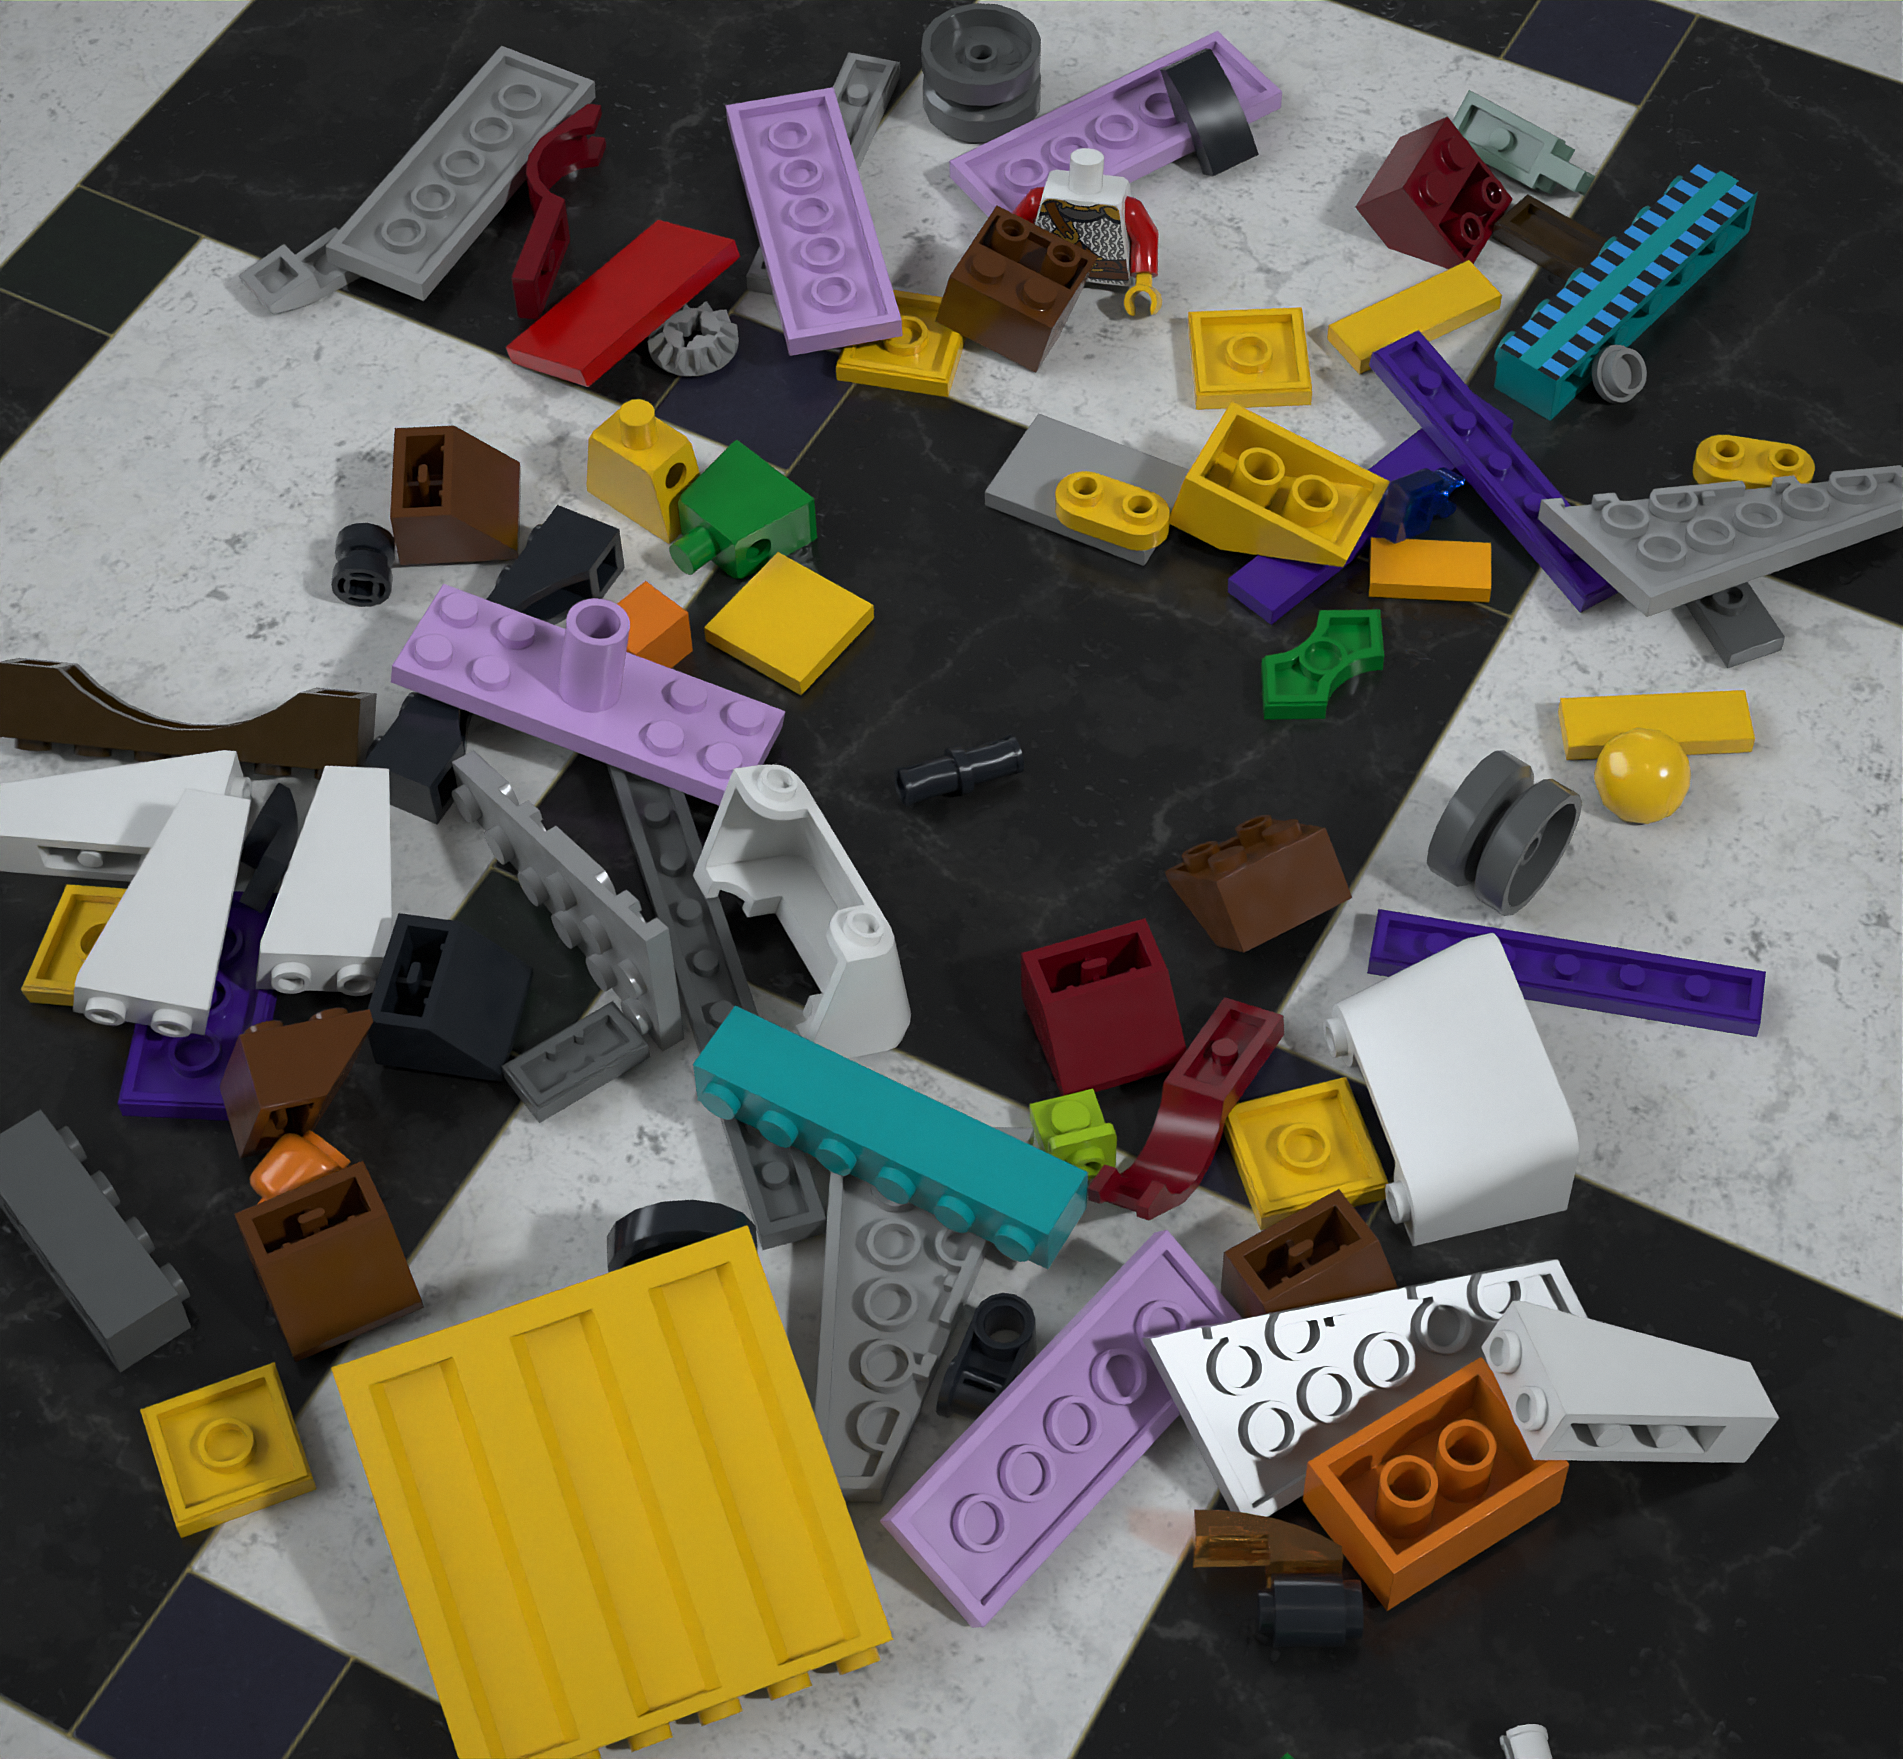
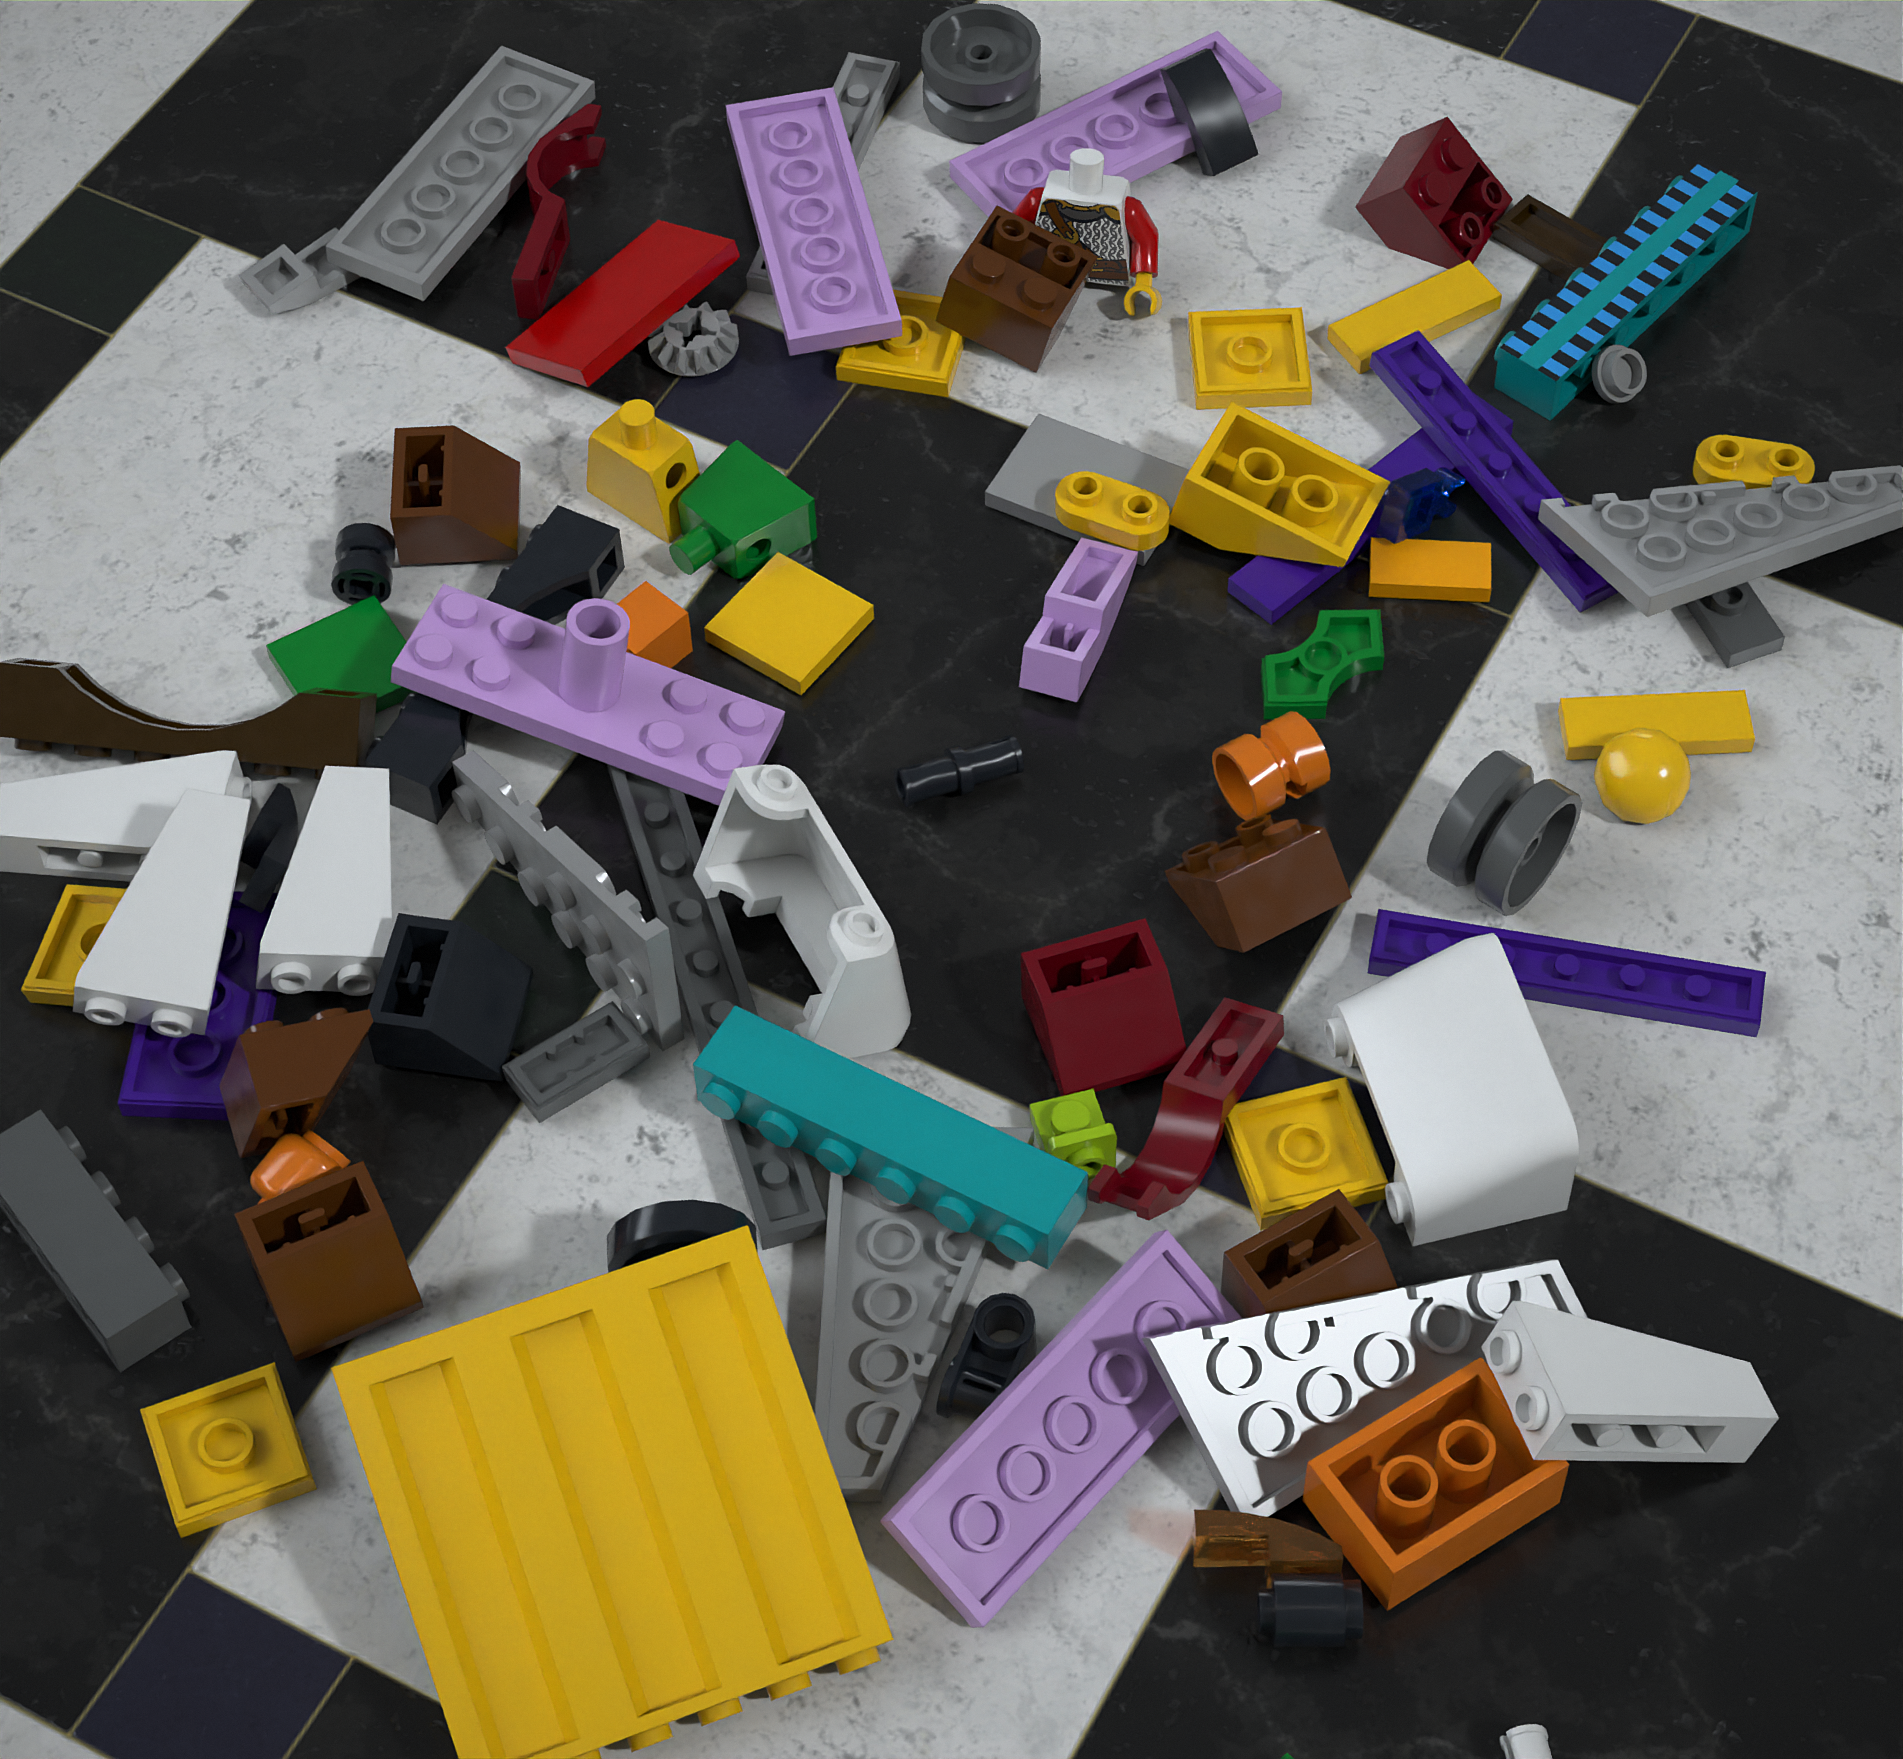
sand green hinge [1452,90,1595,196] -> none
none -> green tile [266,595,415,713]
none -> lavender slope [1019,537,1138,702]
none -> orange wheel [1212,711,1331,821]

